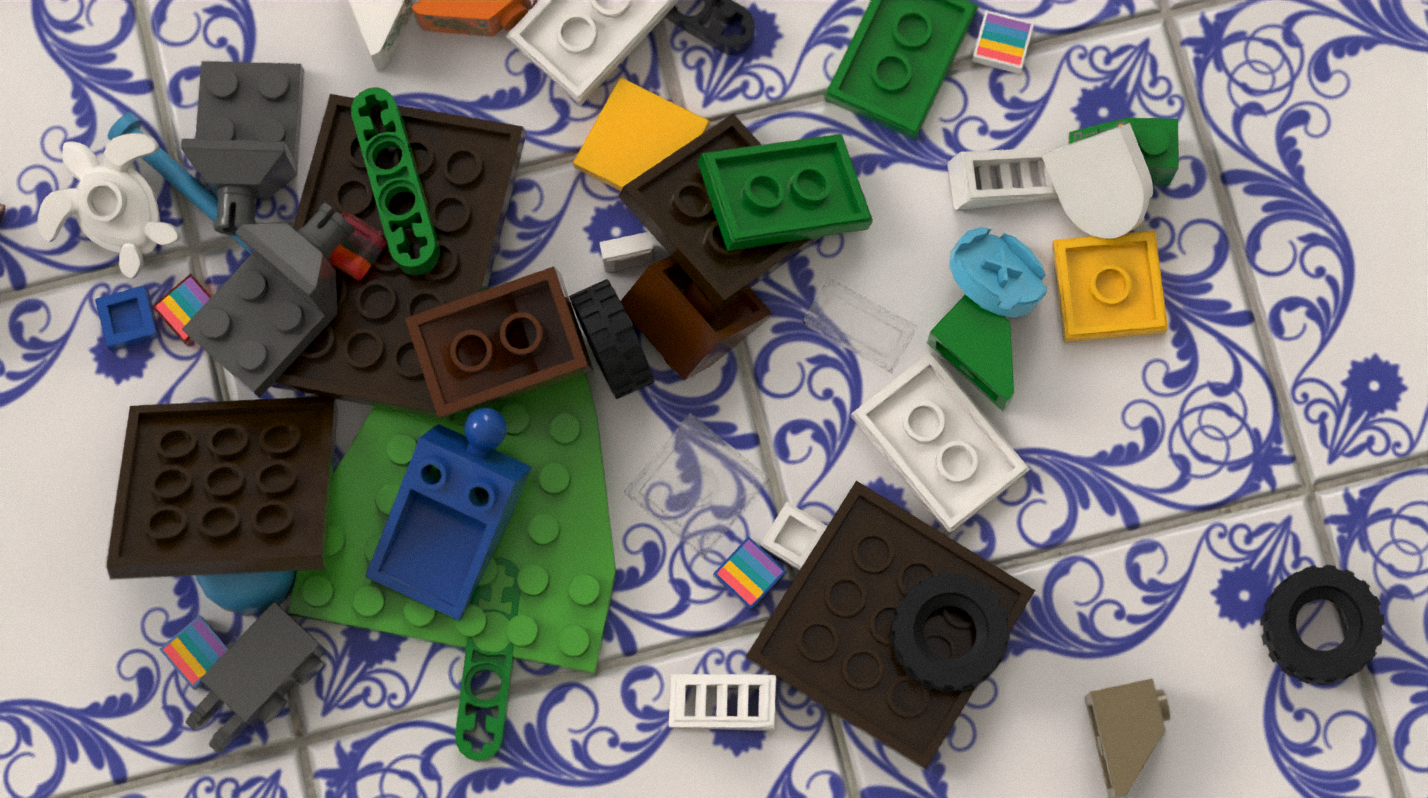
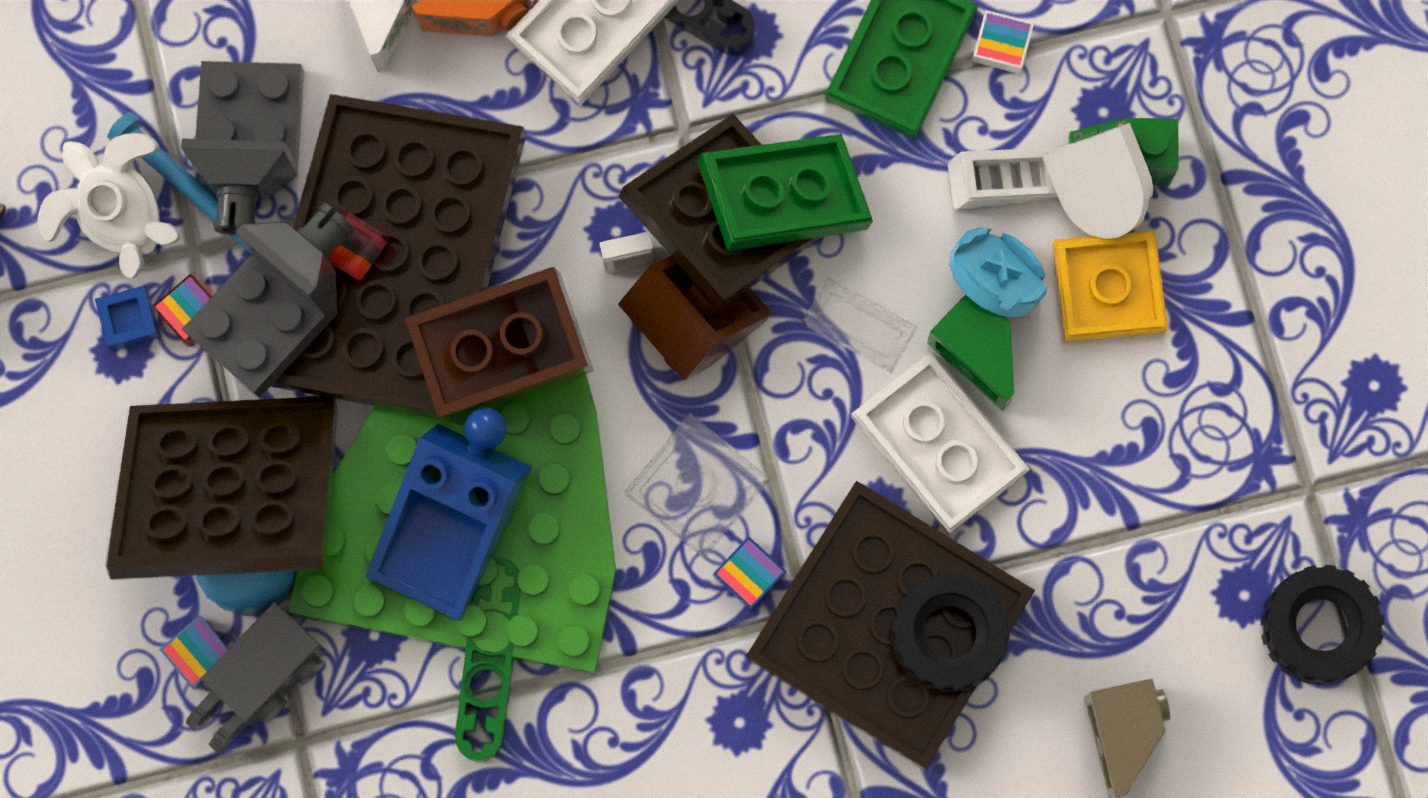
green beam [351,87,440,276] -> none
black tyre [569,279,655,399] -> none
yellow tile [573,77,710,191] -> none
white slope [669,674,776,731] -> none
white tile [760,502,827,572] -> none

